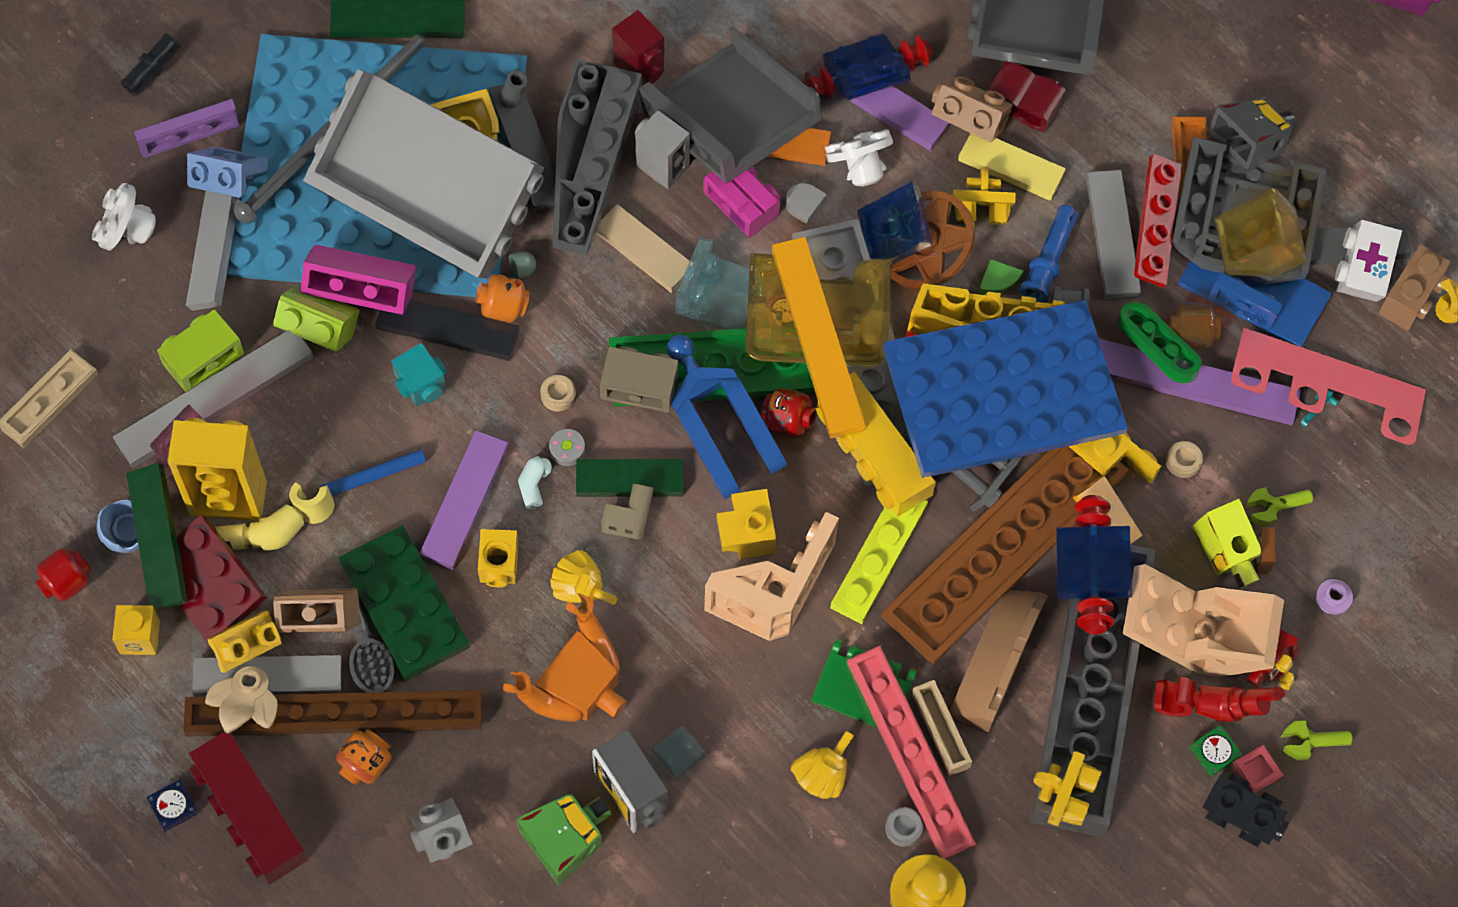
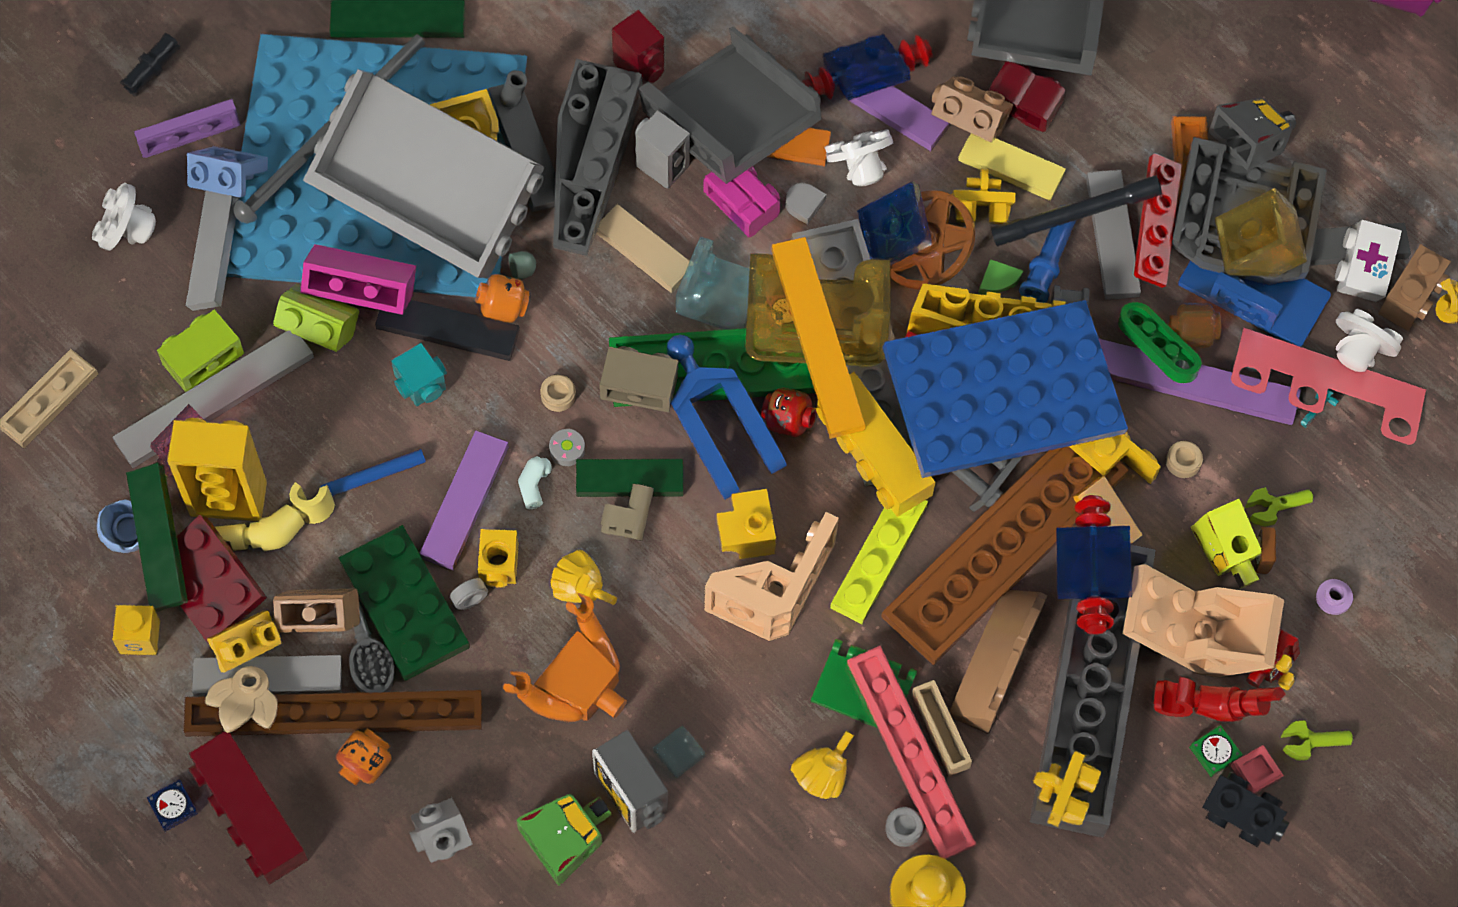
red head [35,548,92,602] -> none
none -> light grey tile [450,578,488,610]
none -> black piece [991,175,1163,247]
none -> white plate [1336,309,1403,372]

